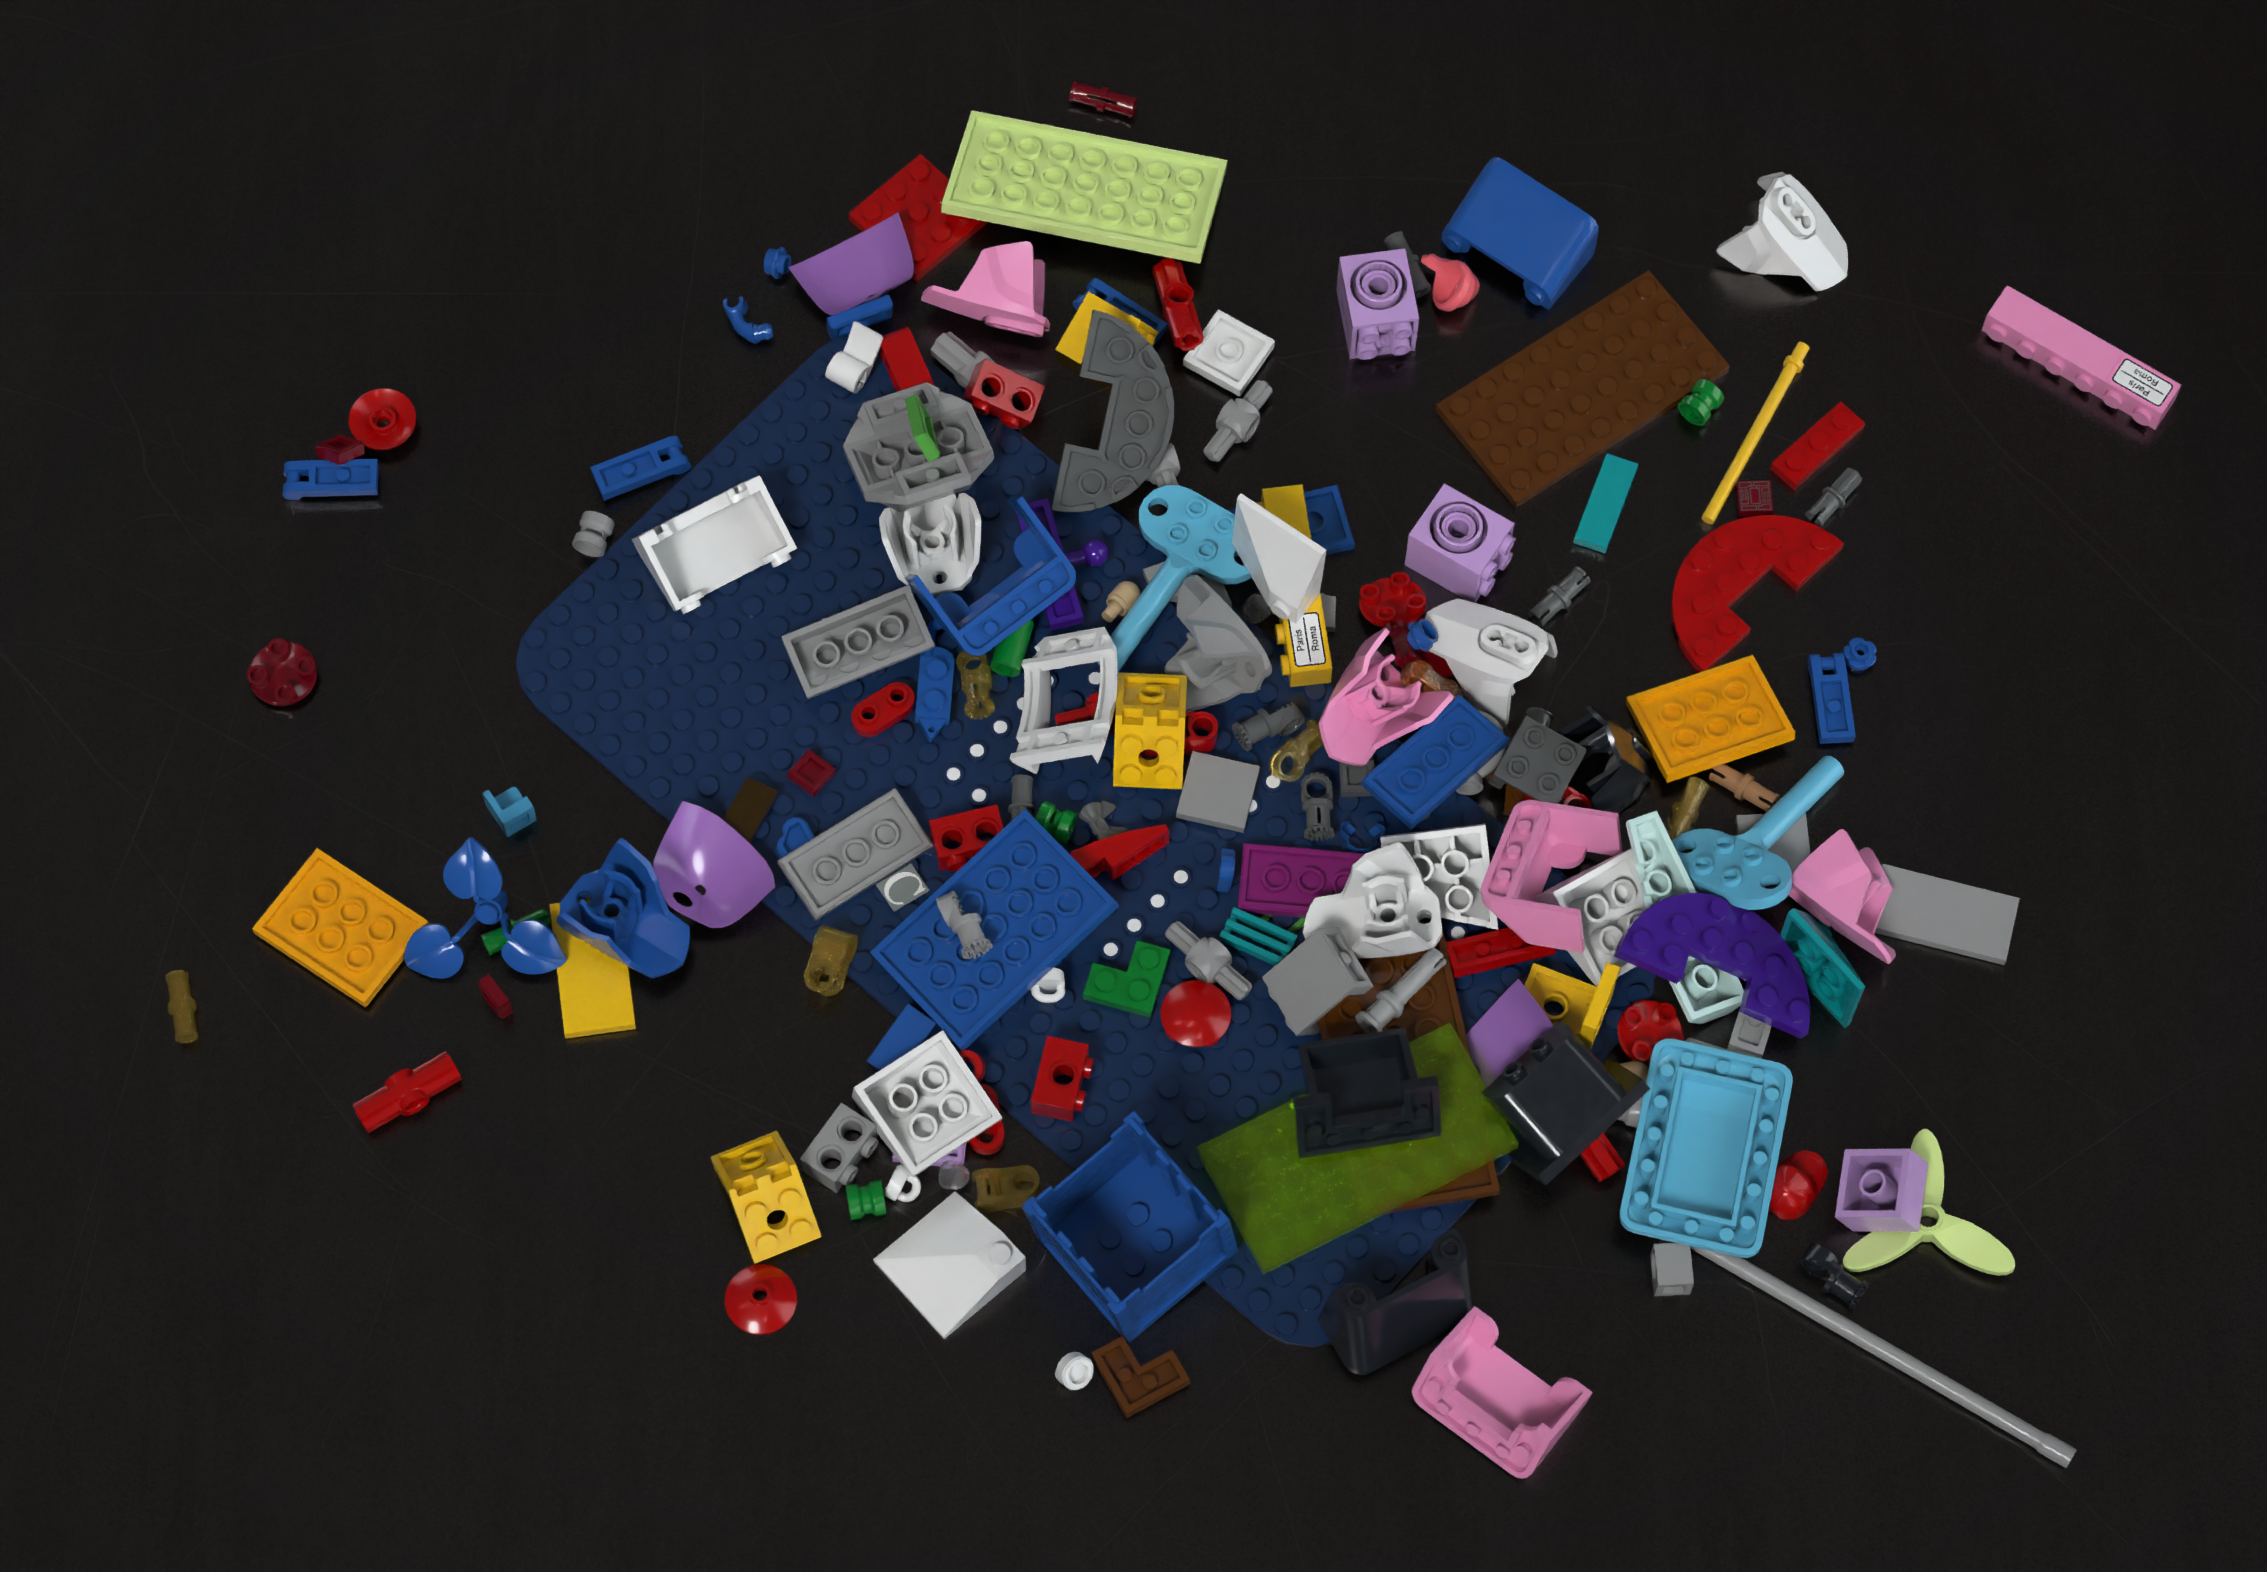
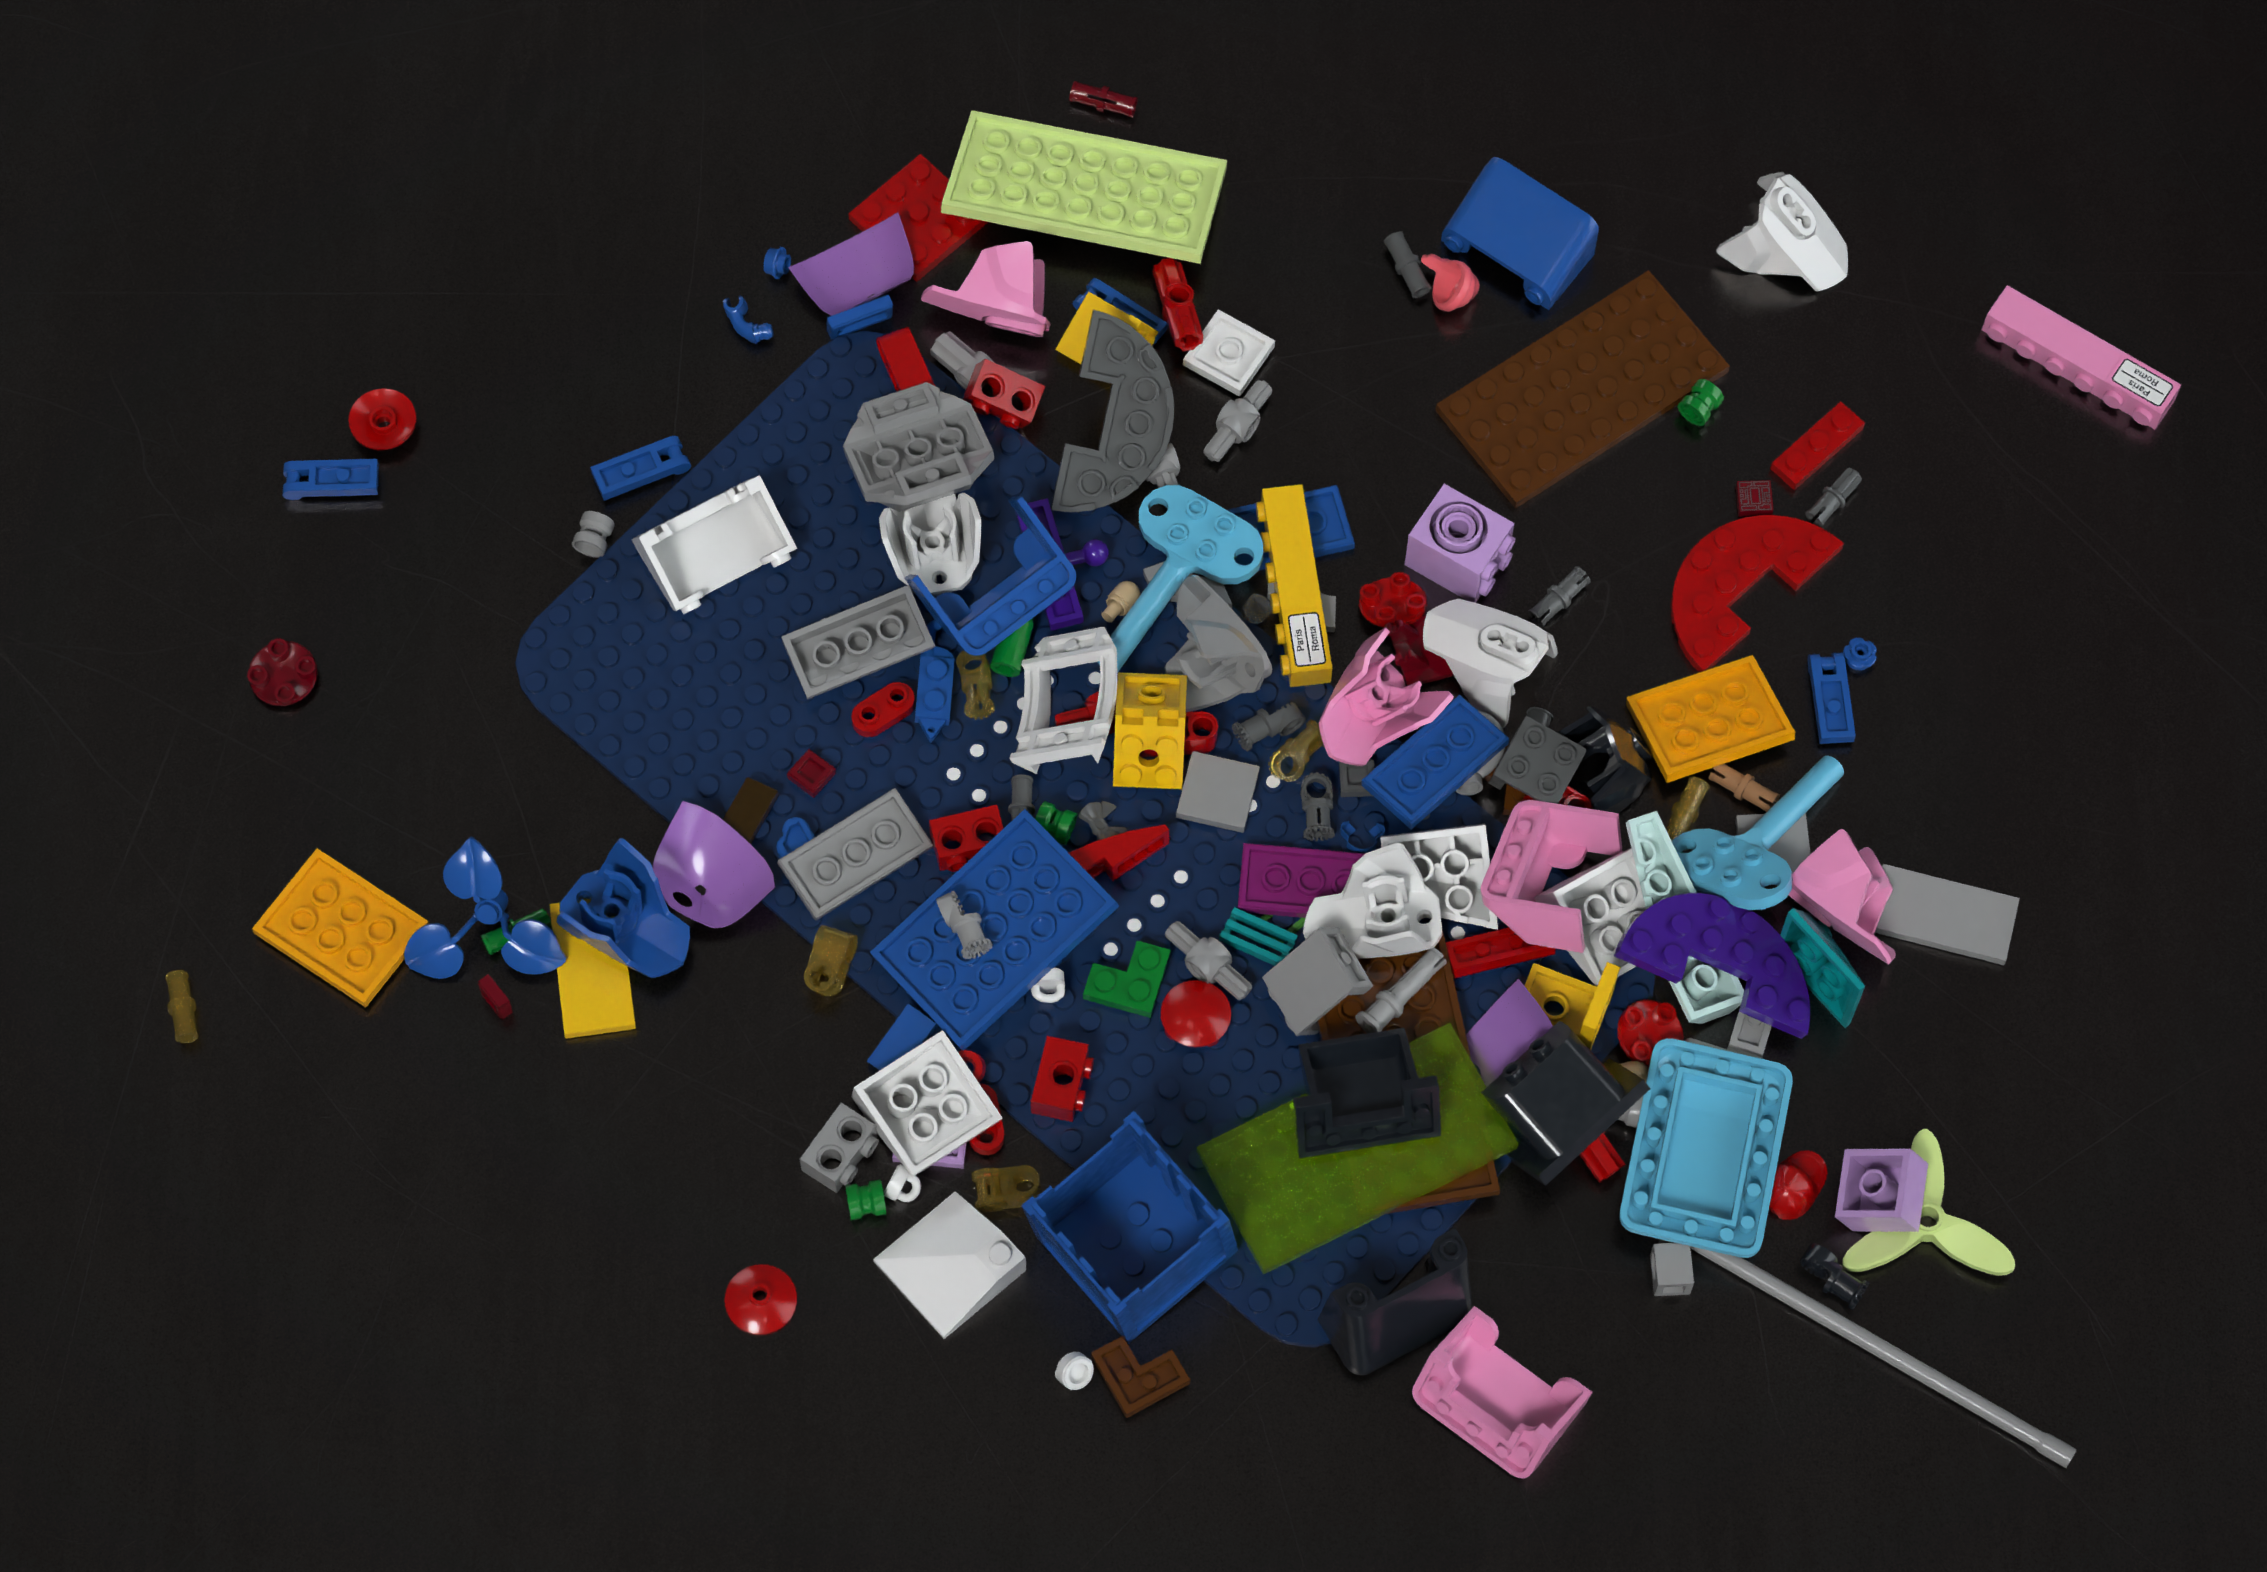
dark red tile [316,434,365,465] -> none
red piece [352,1051,462,1133] -> none
dark azure panel [482,787,537,838] -> none
yellow bracket [710,1130,822,1264] -> none
white panel [825,321,883,394] -> none
light grey sticker [876,864,930,911] -> none
bright green tile [905,394,940,462] -> none
clear hinge [938,1160,970,1190] -> none
blue tile [1216,848,1235,892] -> none
white slope [1232,493,1326,624] -> none
lavender brick [1336,249,1419,360] -> none
clear orange plate [1400,660,1463,702] -> none
blue plate [1406,619,1438,652] -> none
teal tile [1573,453,1638,554] -> none
yellow bar [1701,342,1810,524] -> none

